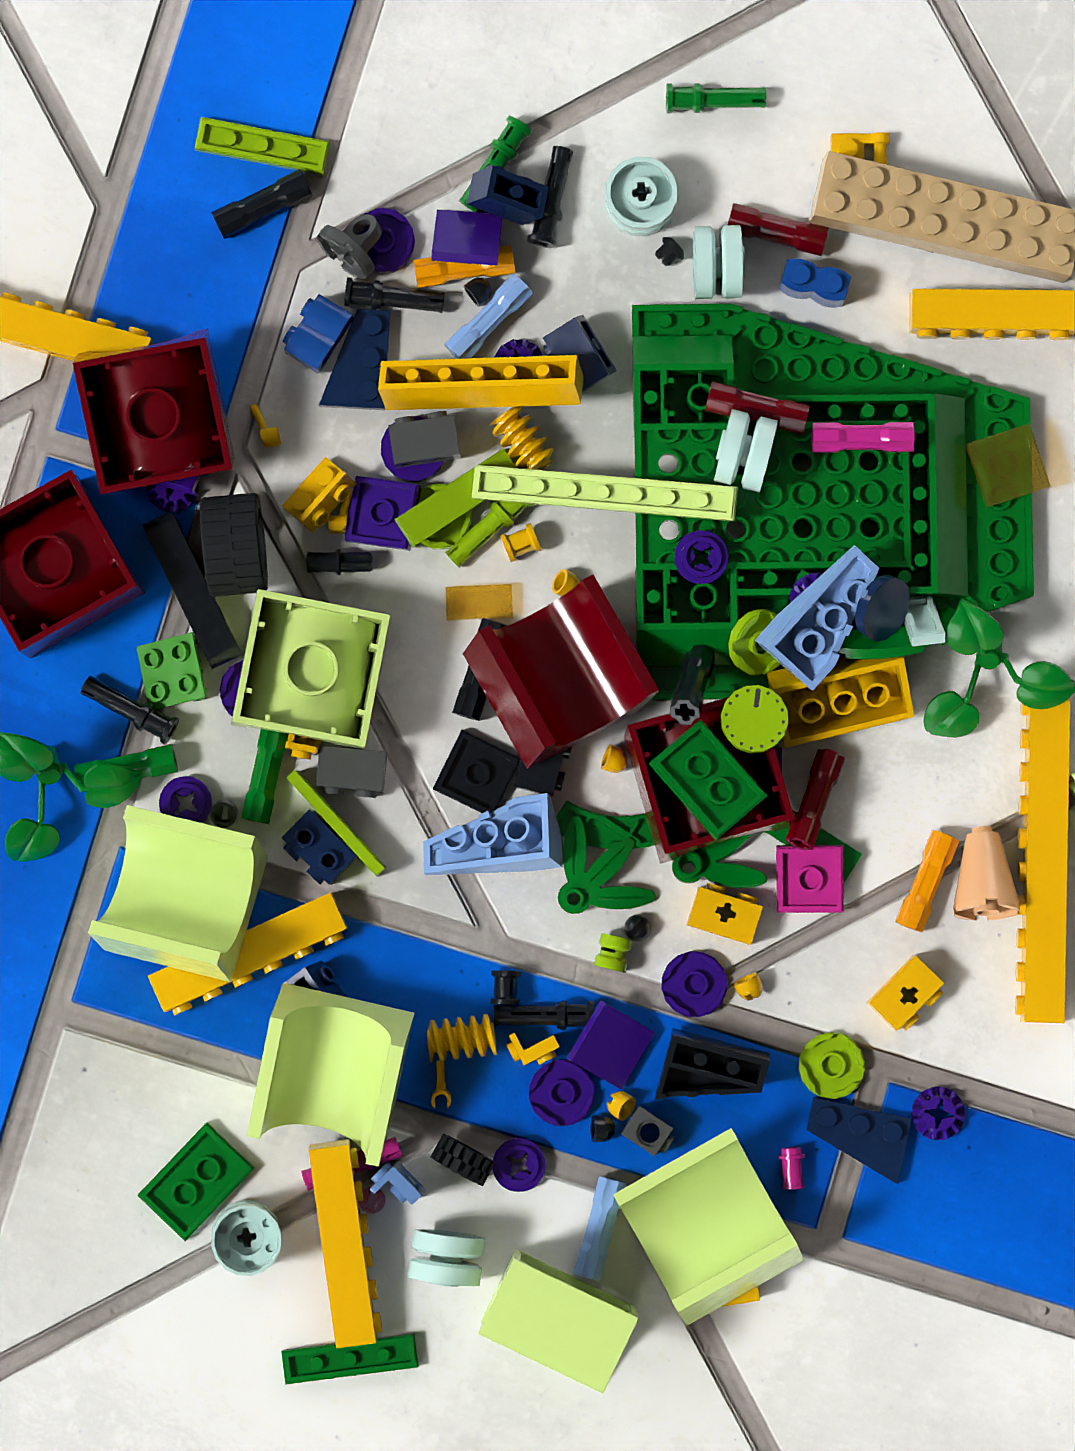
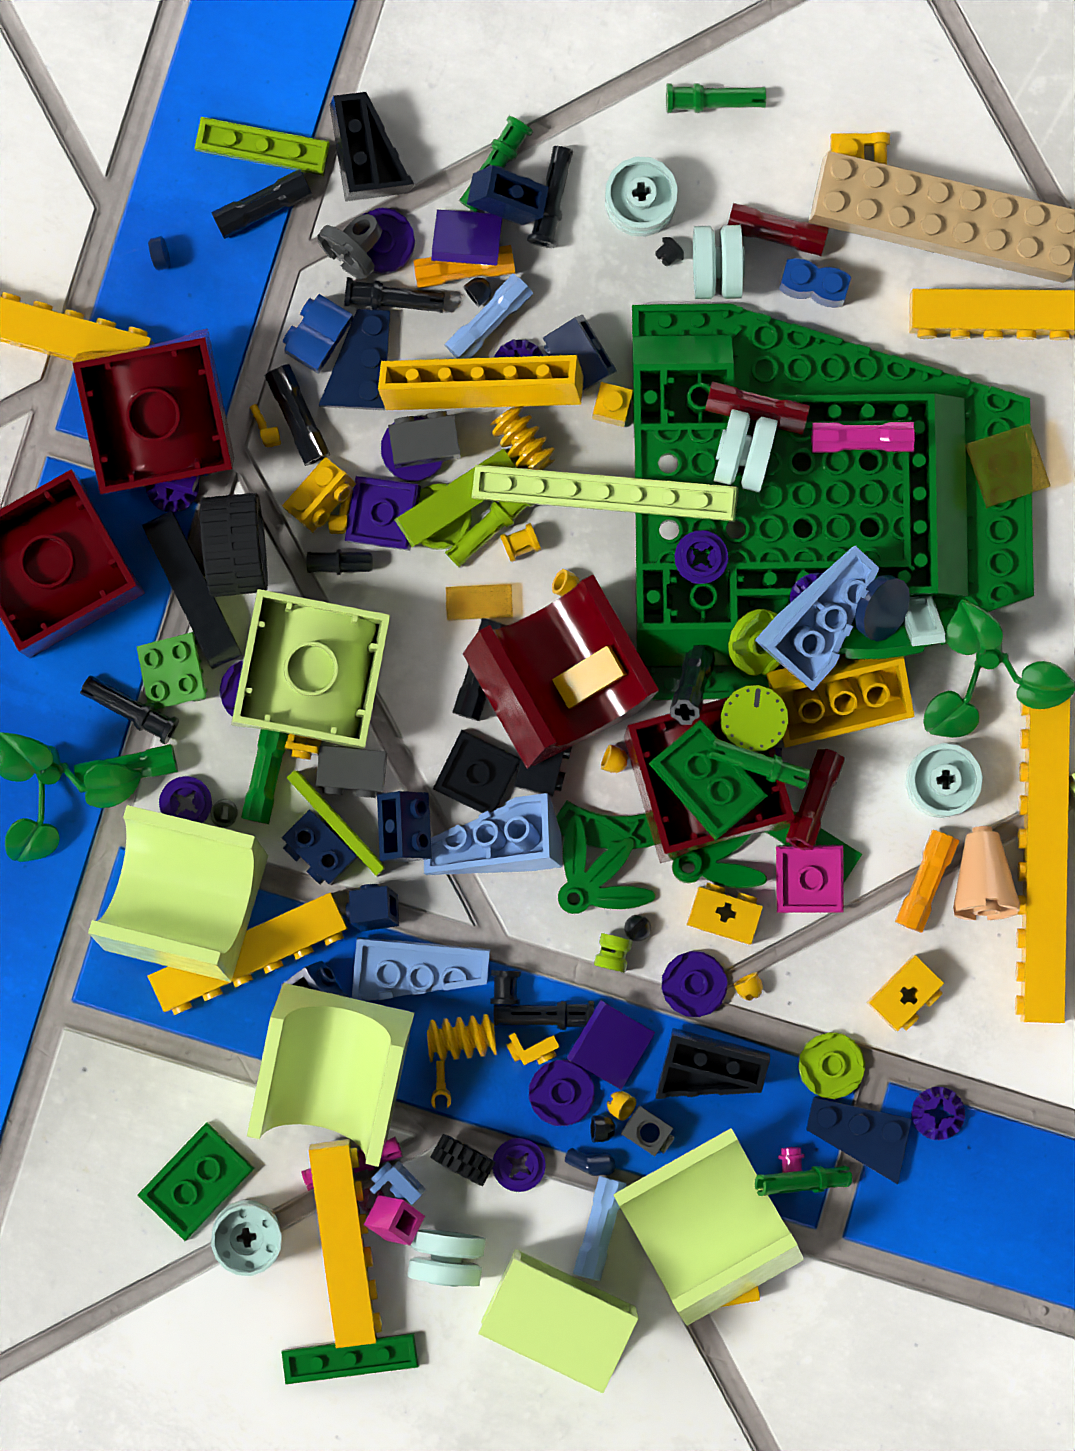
none -> dark blue tile [148,236,171,271]
none -> black axle [264,364,330,466]
none -> black wedge [329,92,414,201]
none -> dark blue brick [346,884,399,931]
none -> light blue wing [352,937,490,1001]
none -> dark pink brick [364,1195,425,1246]
none -> dark blue brick [377,791,432,862]
none -> yellow tile [552,645,627,709]
none -> dark blue arm [565,1148,616,1176]
none -> yellow brick [592,382,633,427]
none -> green pin [707,737,810,790]
none -> green pin [755,1166,852,1196]
none -> light aqua wheel [905,743,983,818]

